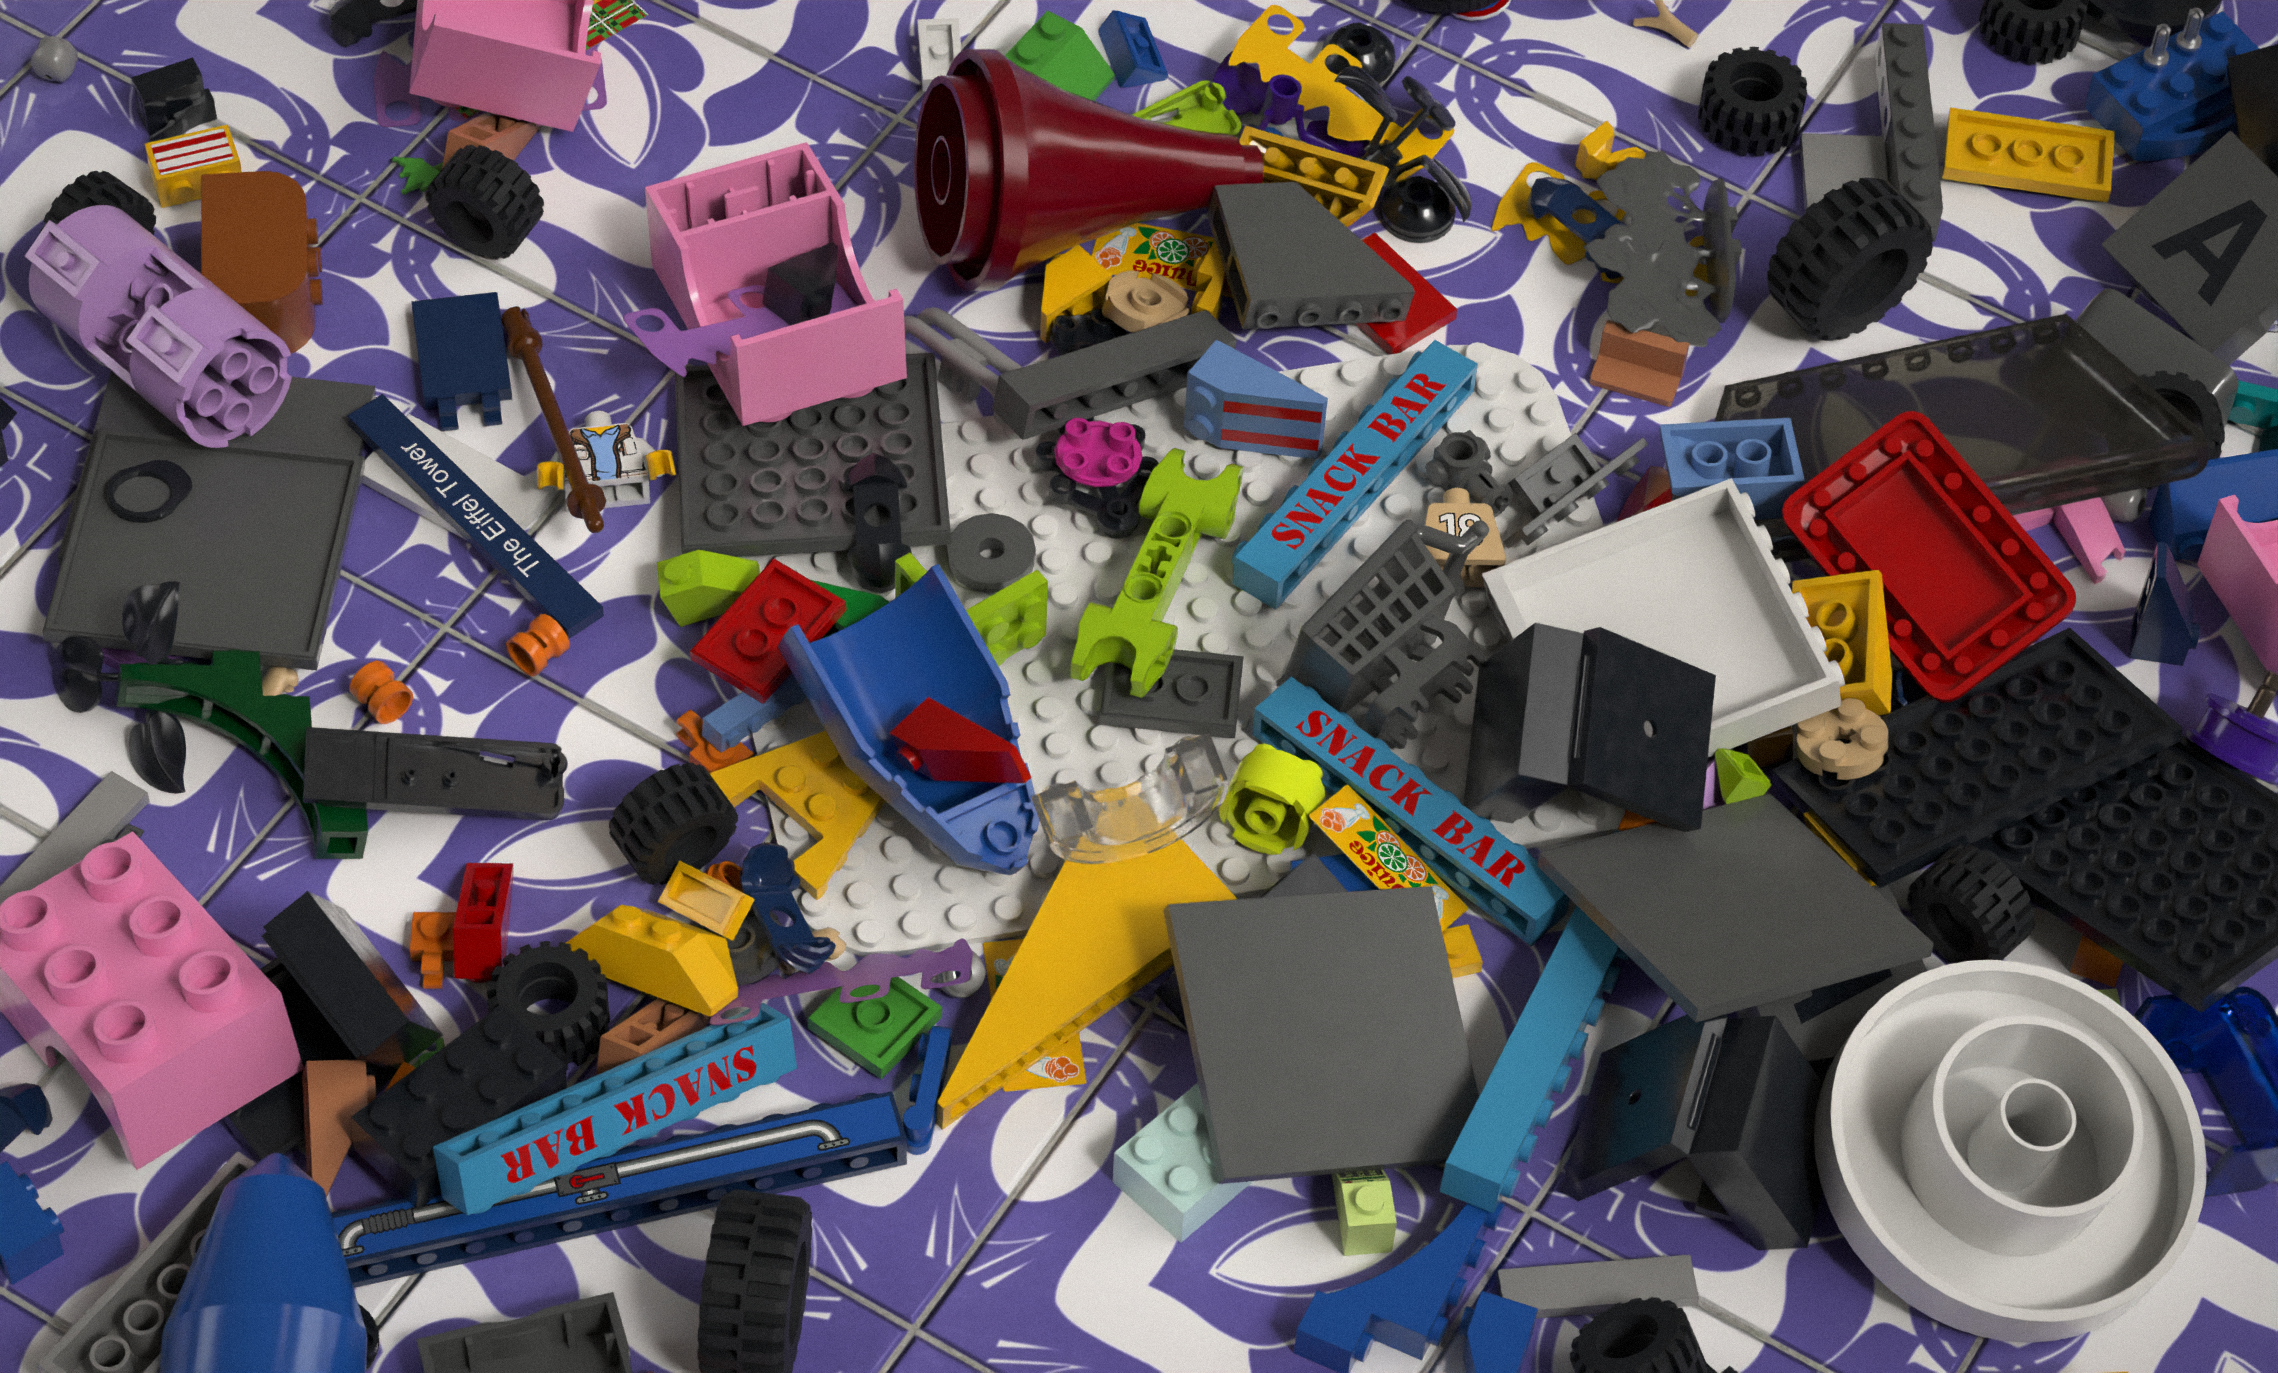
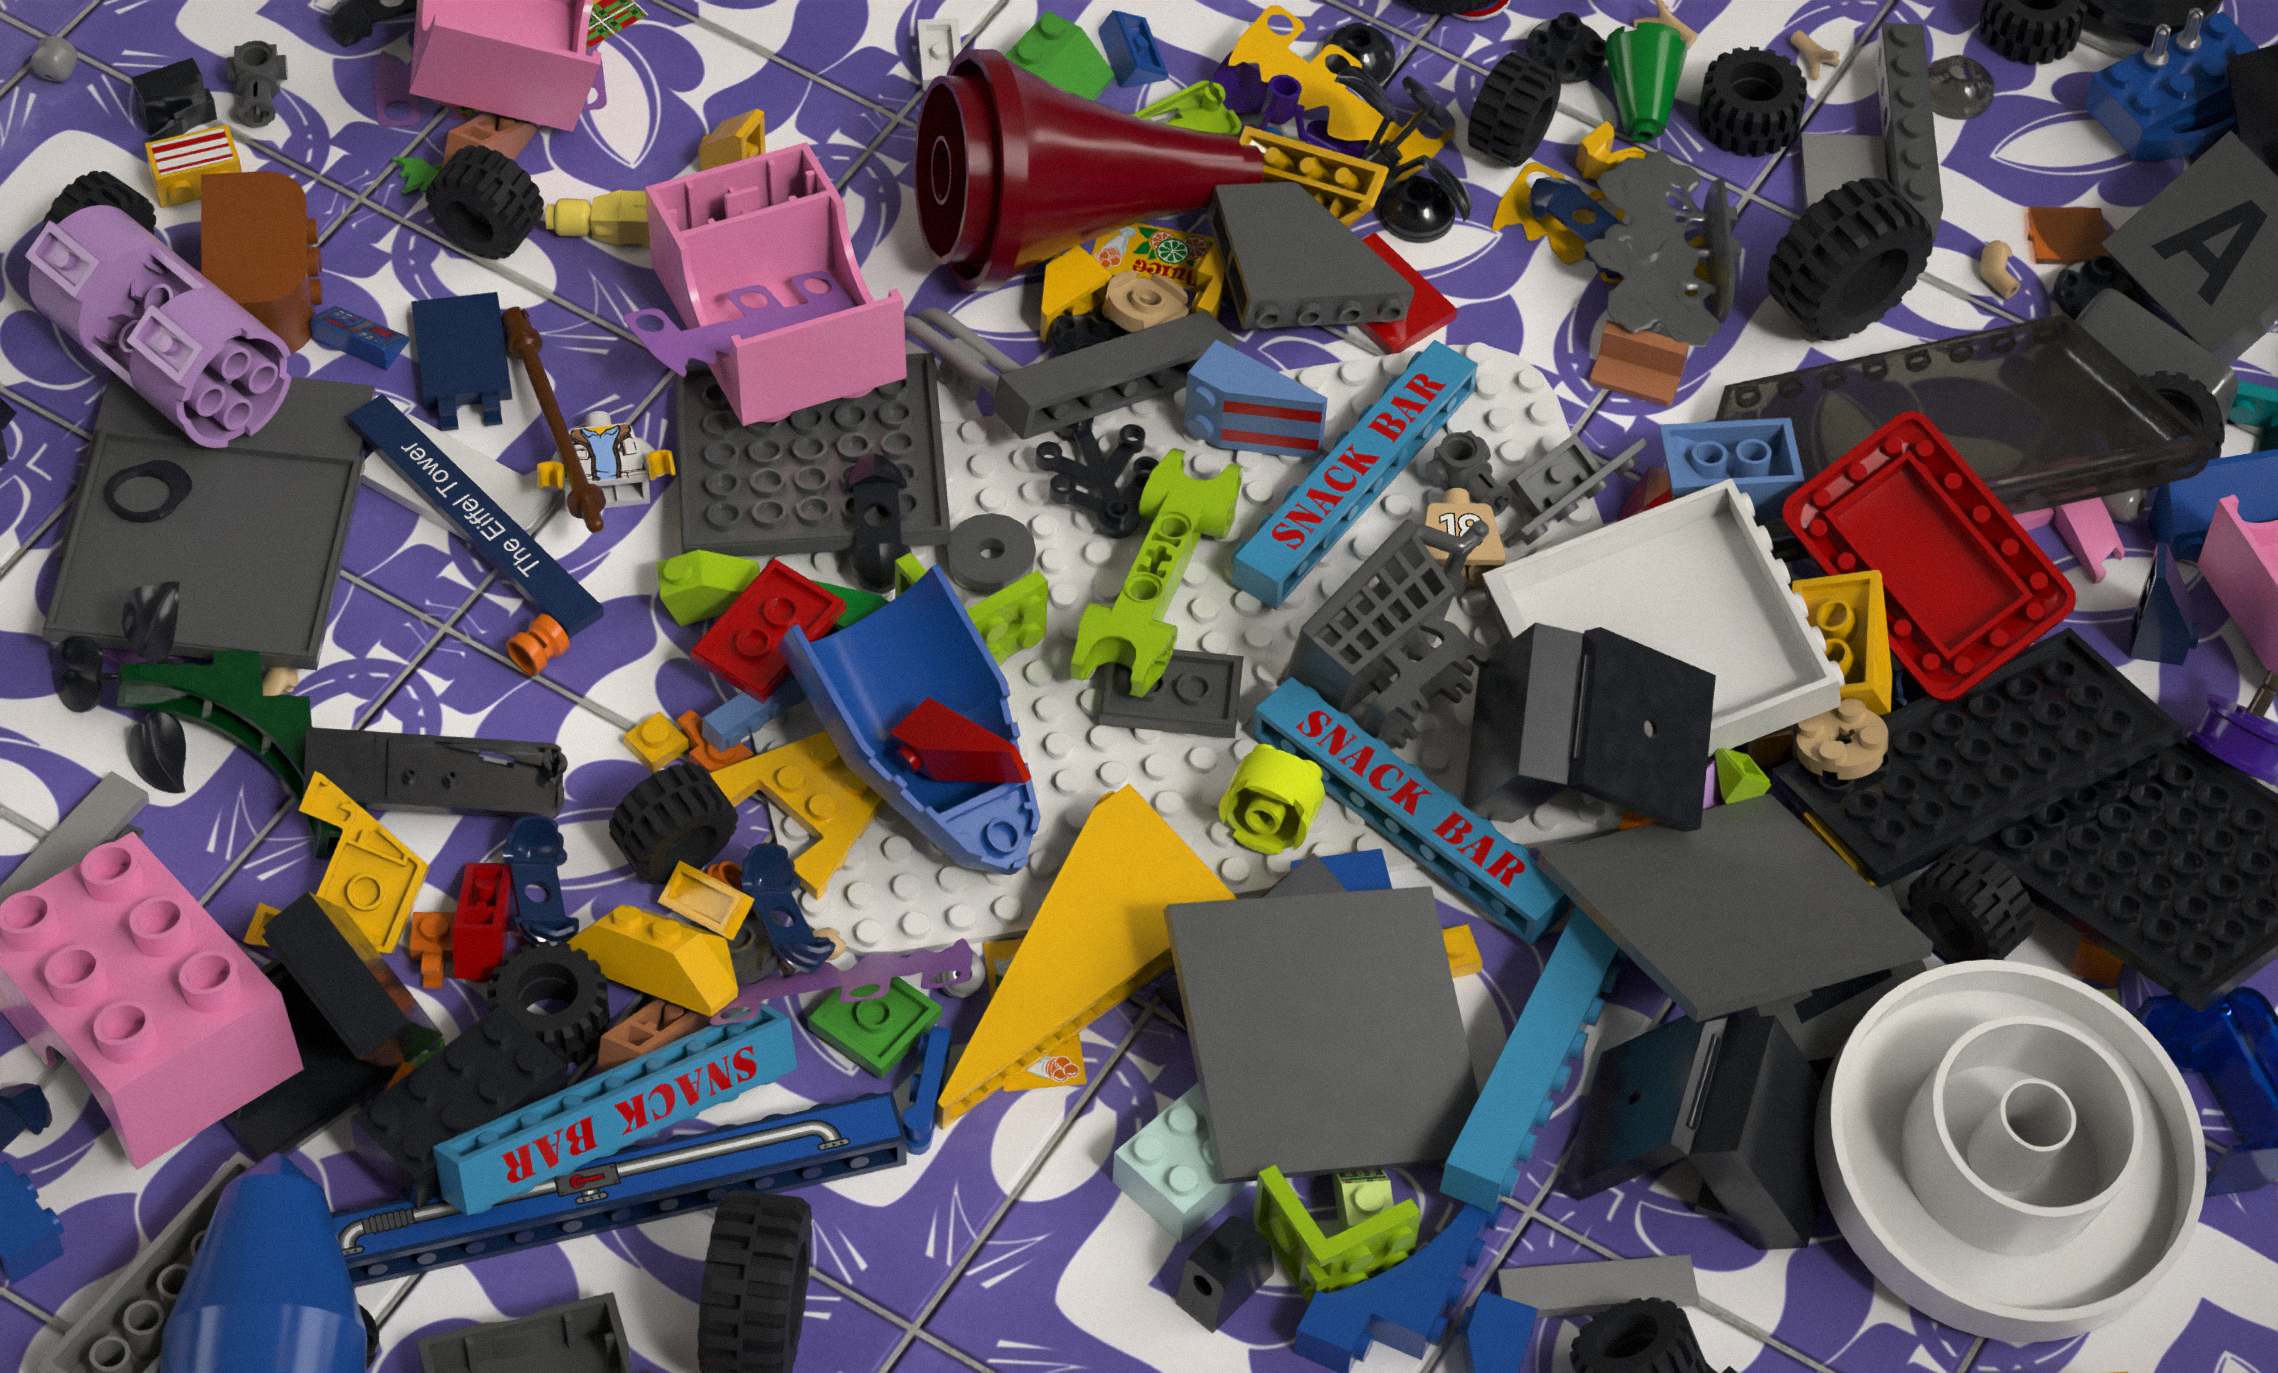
nougat slope [302,1060,376,1198] -> none
orange wheel [349,660,413,724] -> none
black slope [762,242,838,325] -> none
clear brick [1031,732,1229,864] -> none
dark pink dish [1054,418,1142,487] -> none
sticker [1309,785,1468,932] -> none
yellow plate [1942,107,2115,203] -> none
none -> dark grey connector [227,40,288,127]
none -> yellow wing [243,771,430,954]
none -> blue slope [310,306,410,370]
none -> dark blue piece [503,815,580,948]
none -> light yellow piece [546,189,650,249]
none -> yellow plate [624,711,689,774]
none -> yellow slope [698,109,766,171]
none -> black torso [1176,1215,1274,1334]
none -> lime bracket [1253,1165,1421,1305]
none -> black tyre [1468,51,1561,168]
none -> black dish [1526,12,1606,83]
none -> green cone [1605,22,1688,143]
none -> tan bar [1790,30,1840,81]
none -> clear smoke piece [1928,55,1995,120]
none -> tan arm [1980,240,2021,299]
none -> clear orange piece [2027,207,2110,265]
none -> black dish [2054,255,2140,321]

